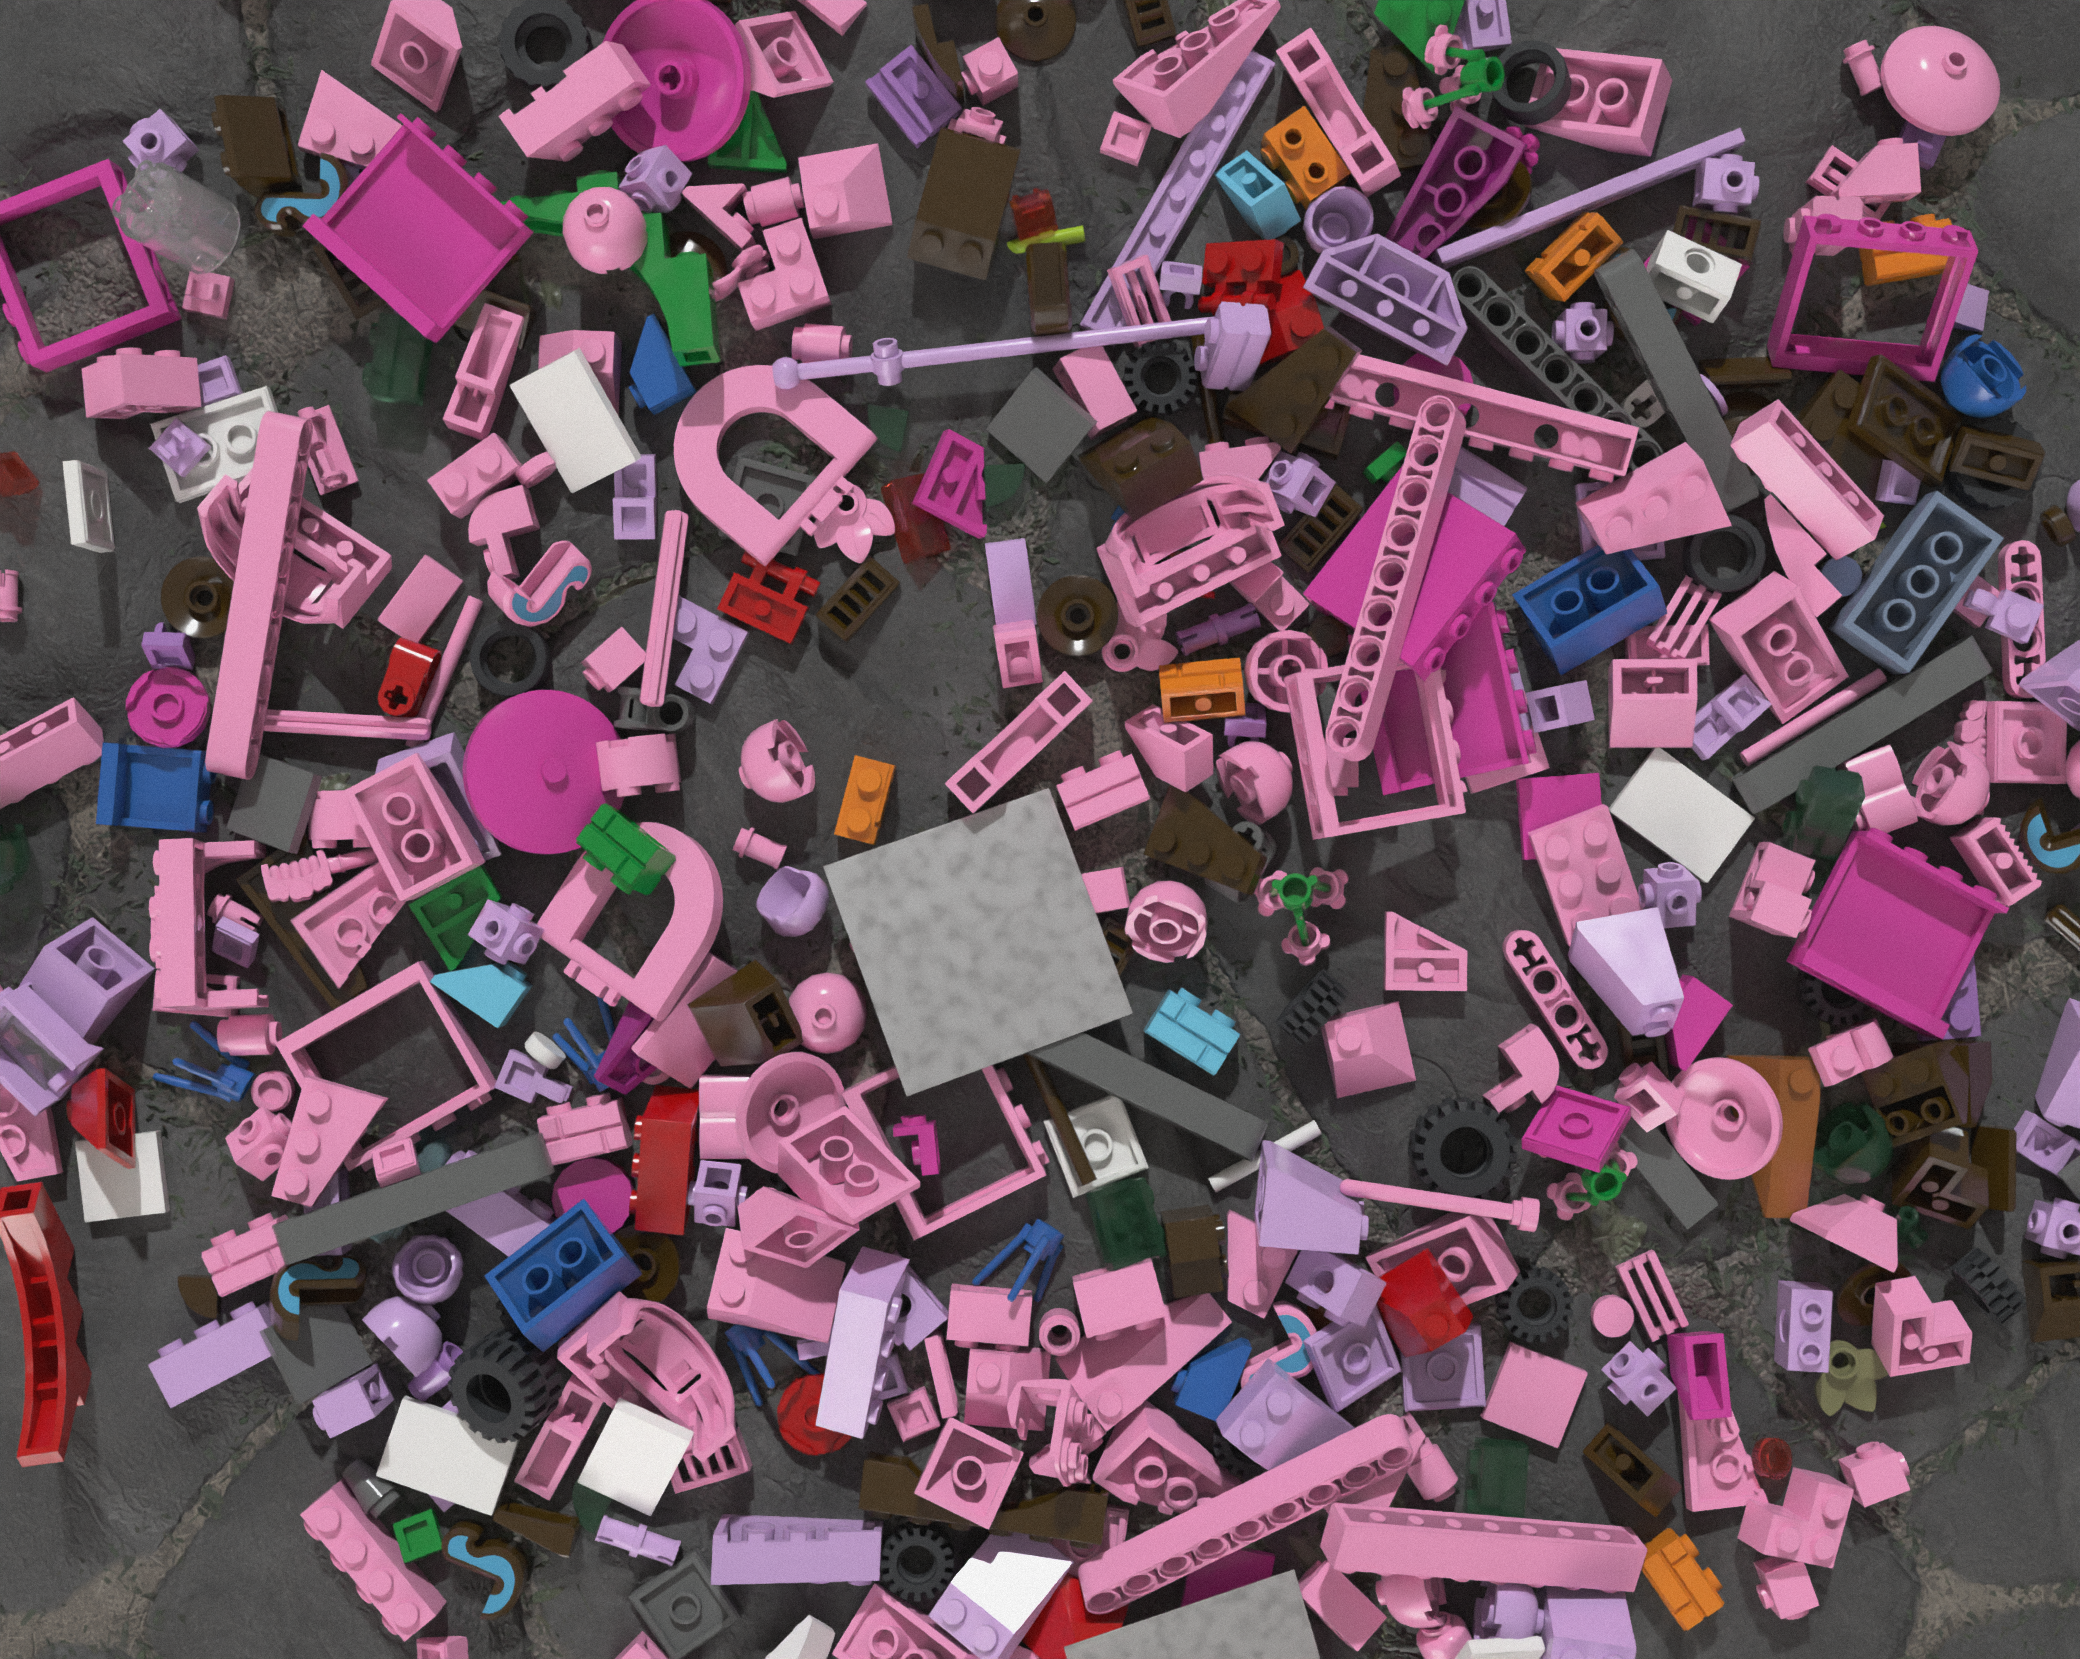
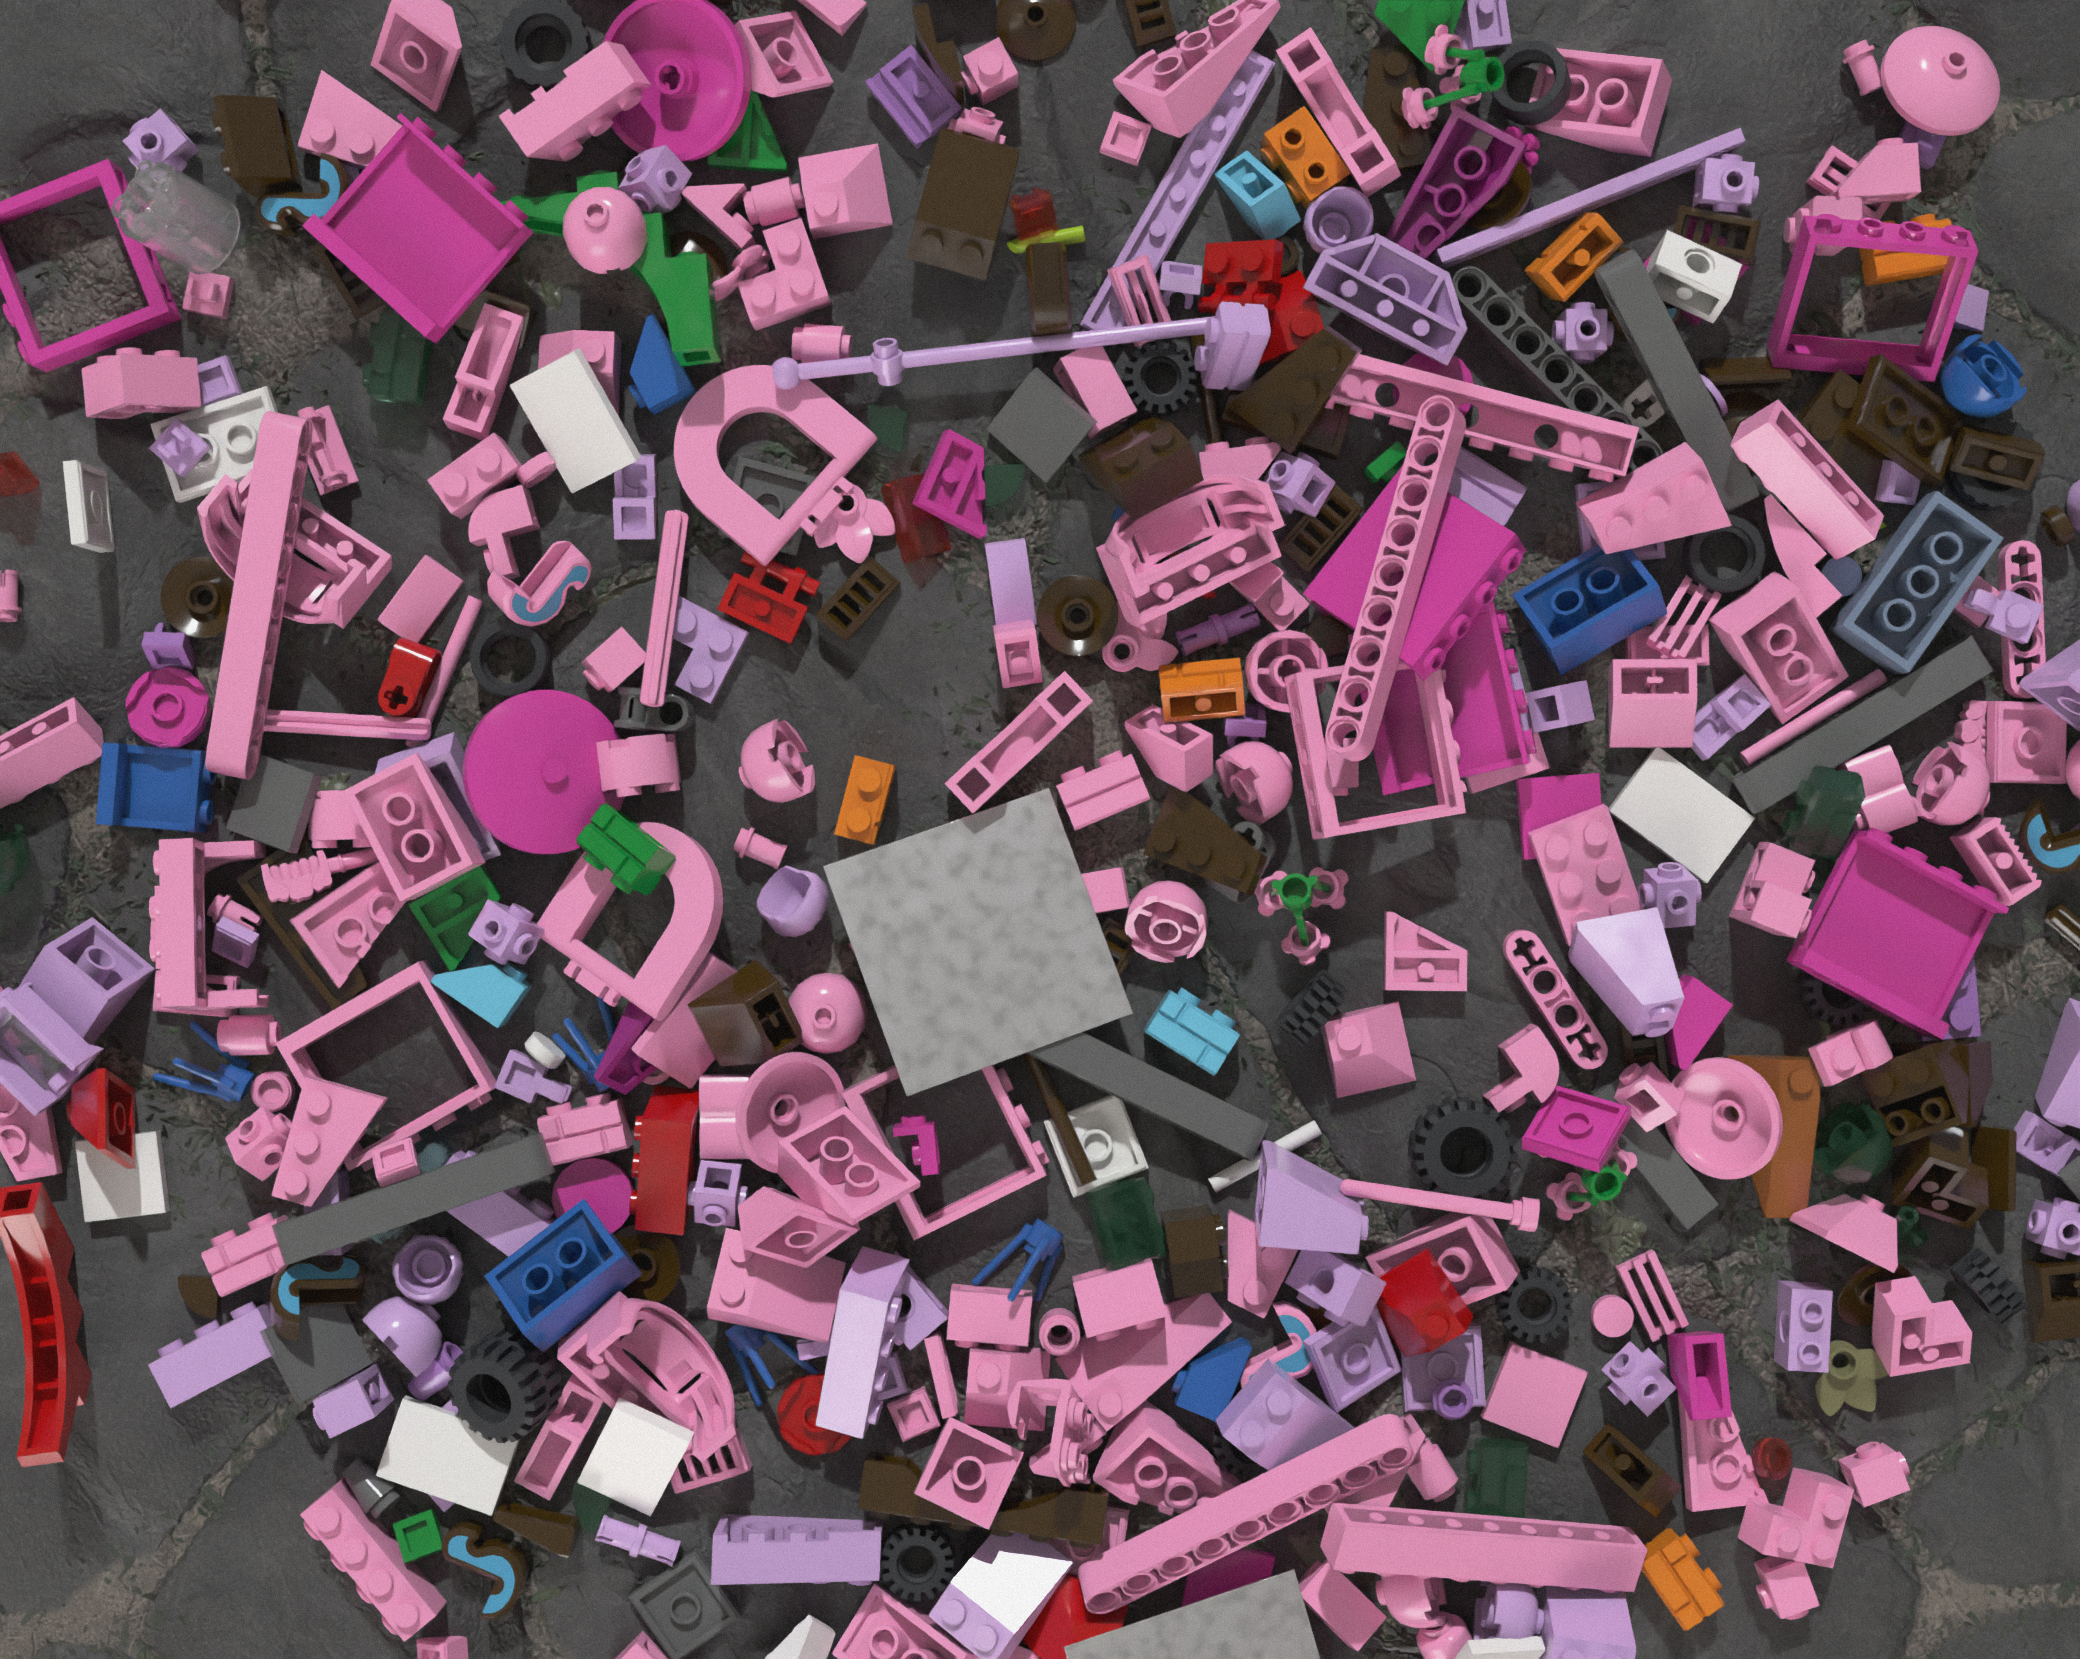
none -> medium lavender plate [1432,1378,1473,1420]

